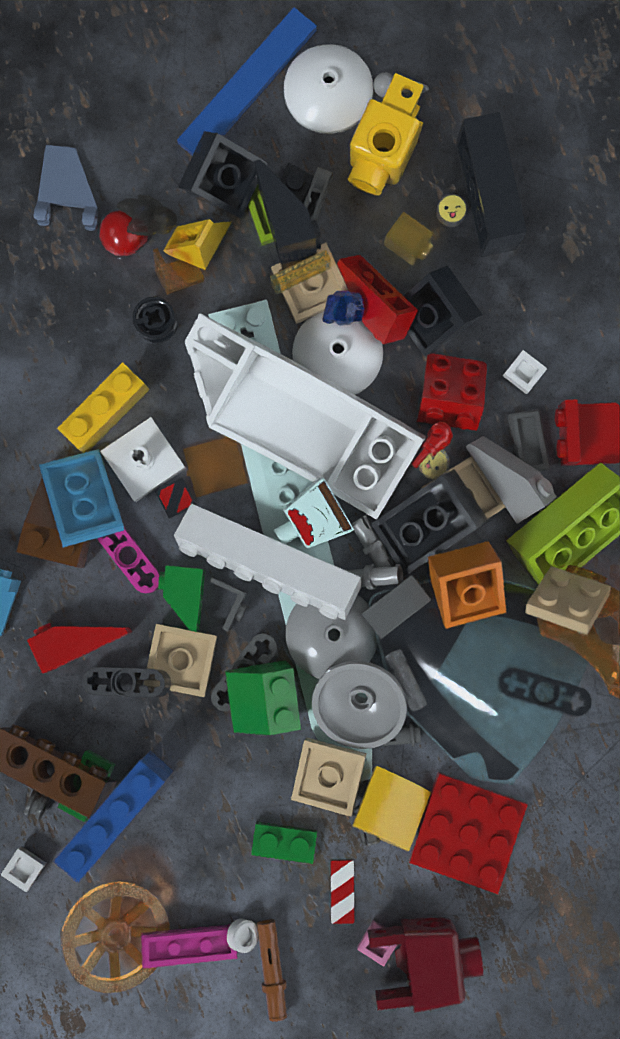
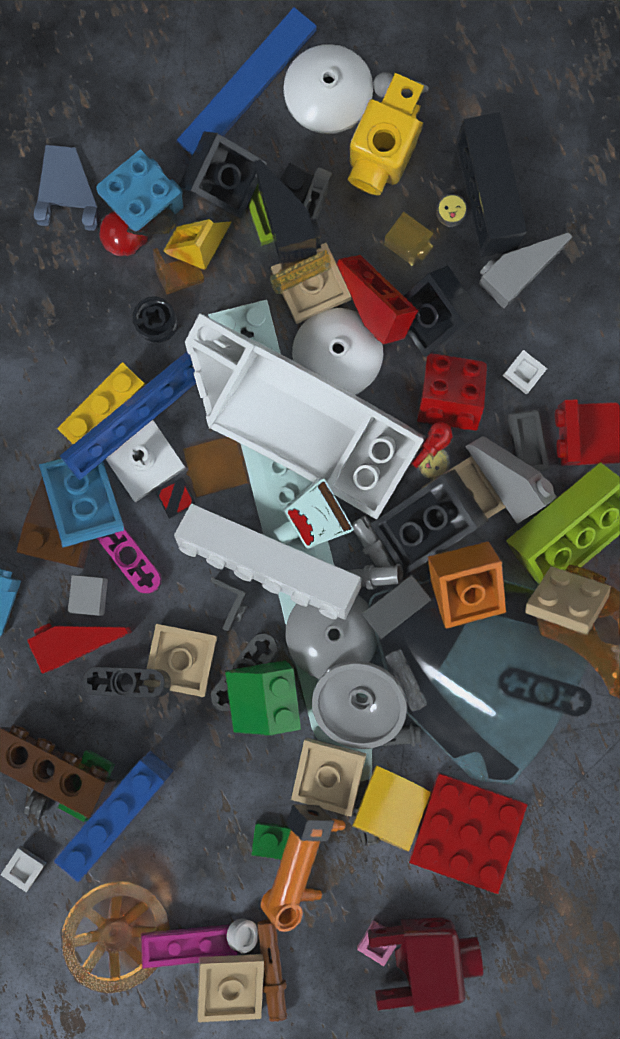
green slope [158,565,206,631] -> none
clear blue piece [322,290,365,326] -> none
sticker [331,860,354,924] -> none
none -> blue tile [60,351,196,480]
none -> light grey panel [68,575,108,616]
none -> dark azure bracket [96,149,184,231]
none -> tan plate [197,954,264,1022]
none -> orange piece [260,804,346,932]
none -> light grey slope [478,233,572,309]

